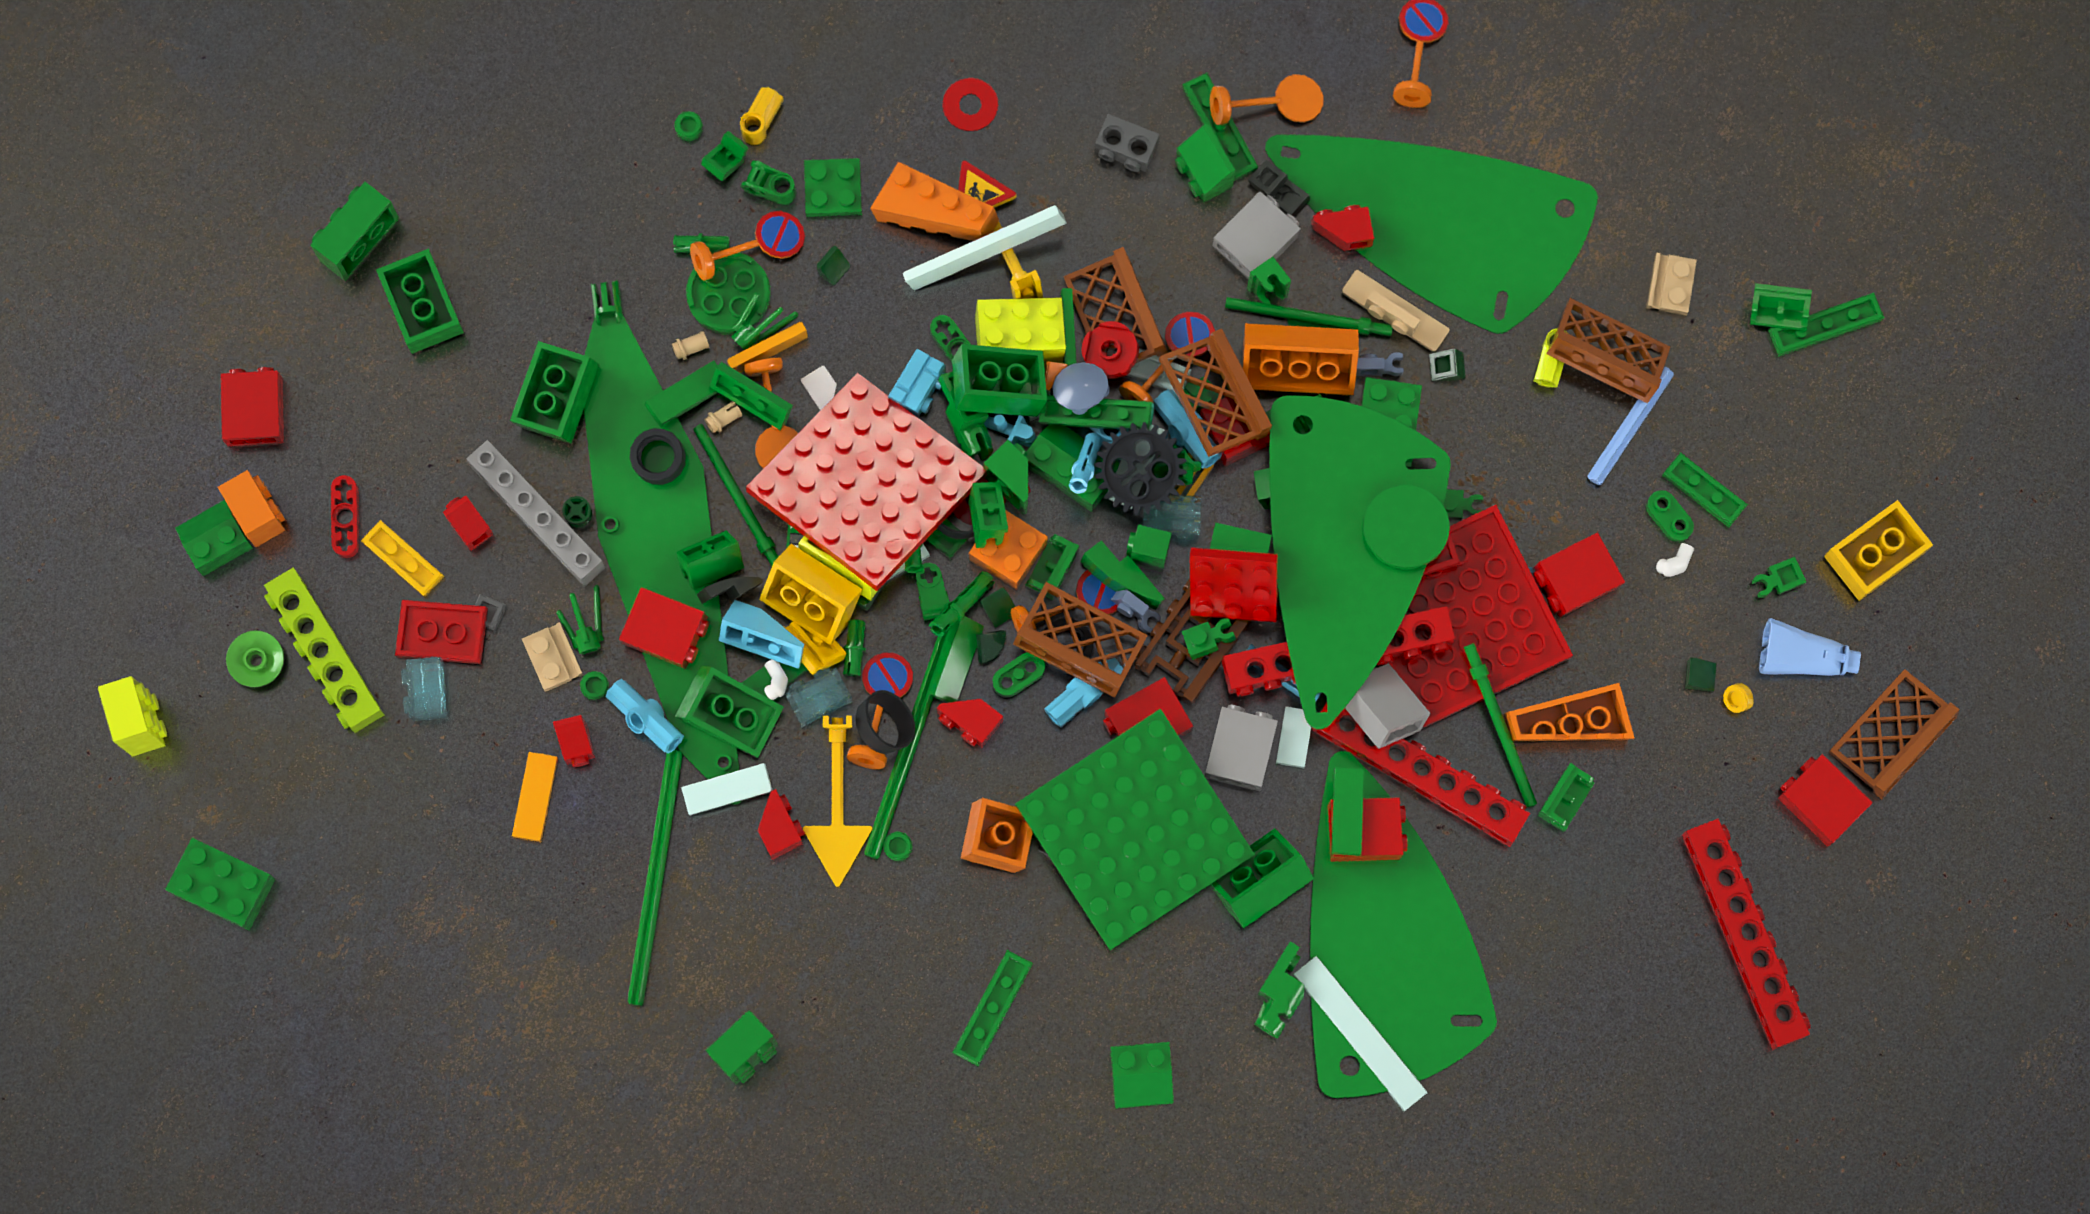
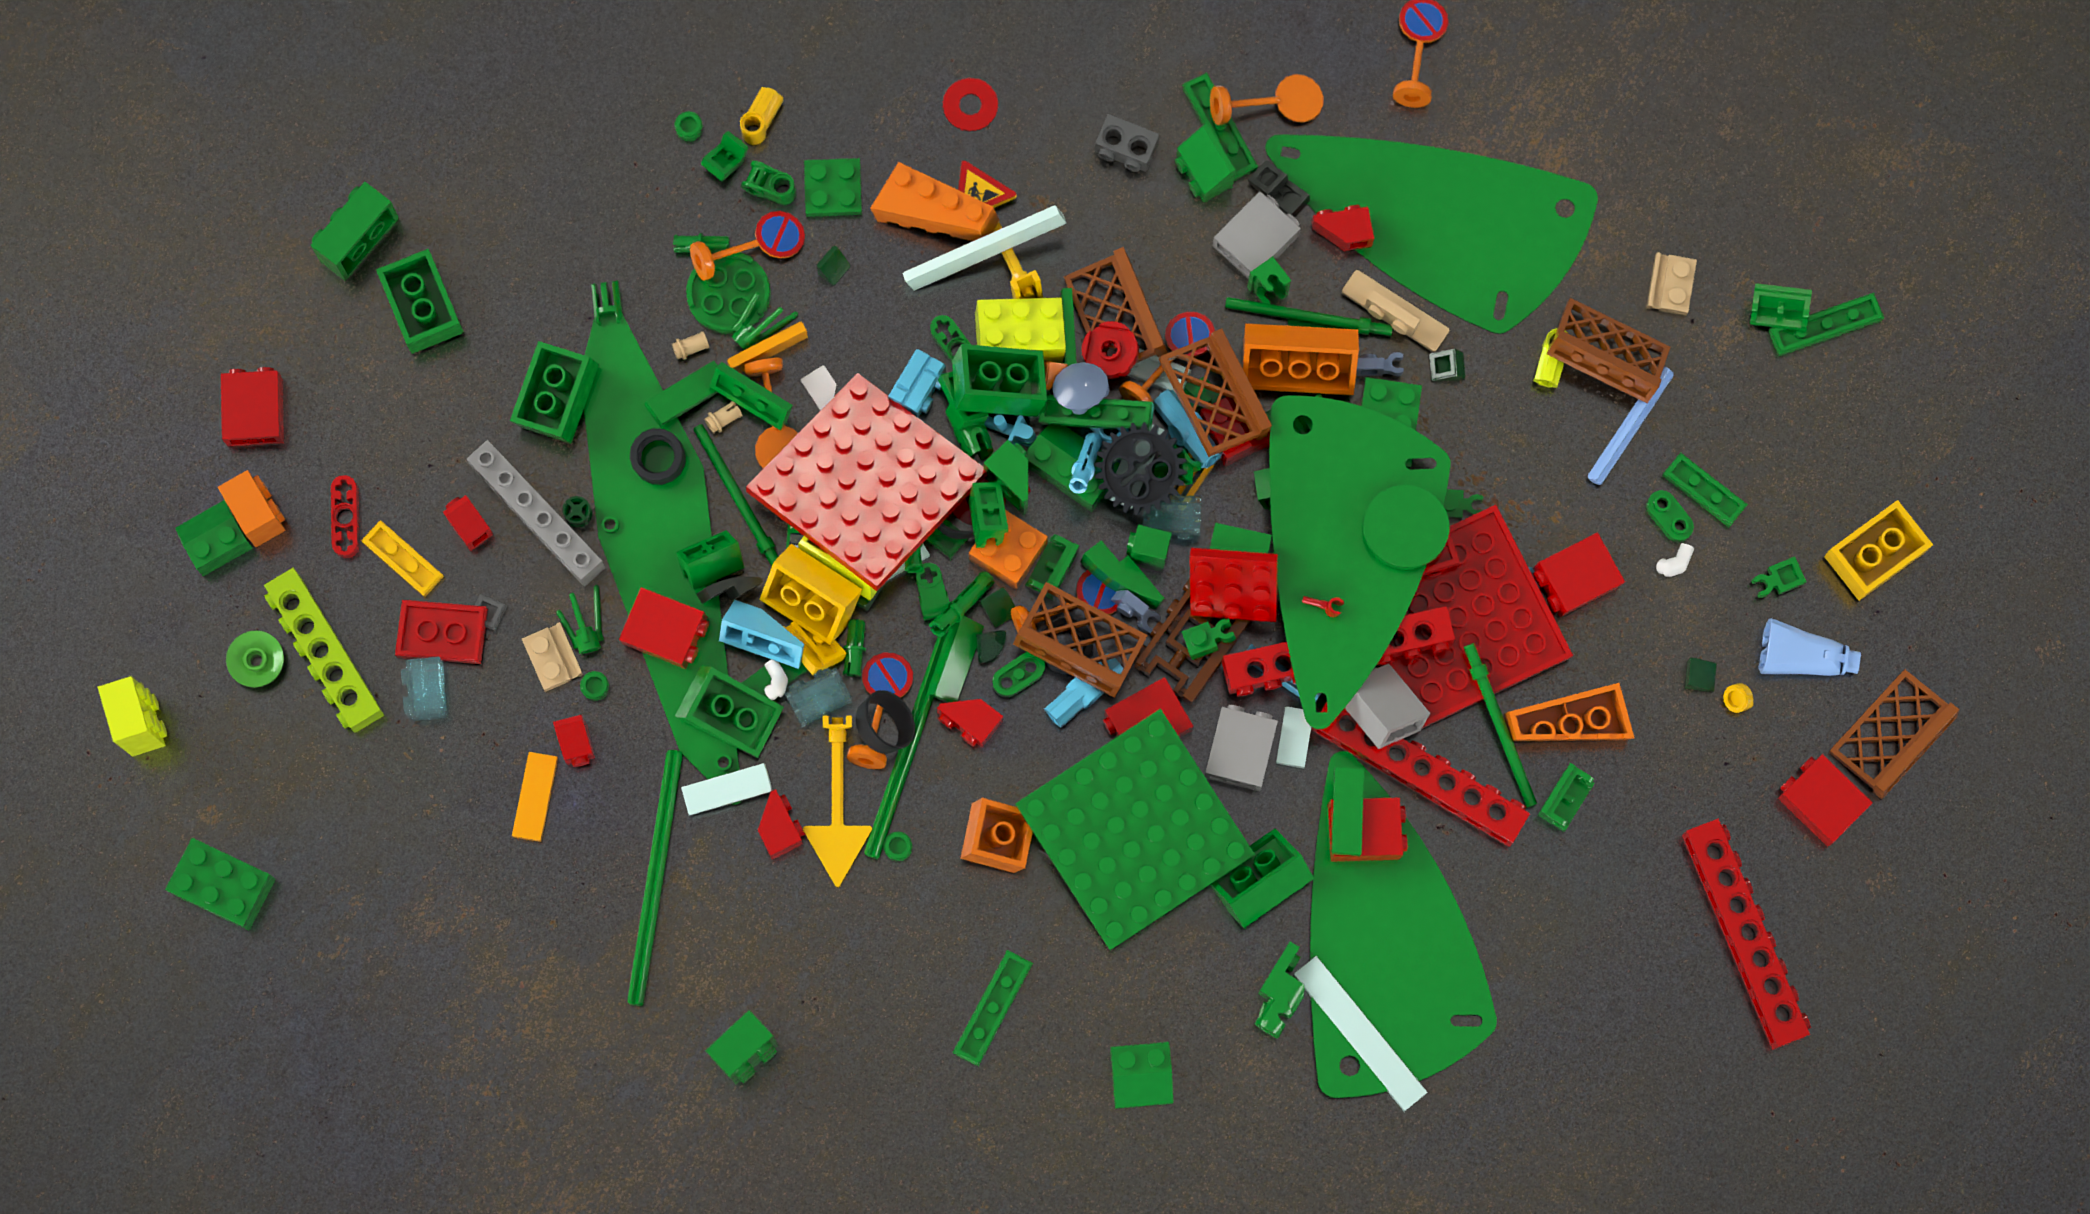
medium azure piece [606,678,684,754] -> none
none -> red hand [1302,596,1344,617]

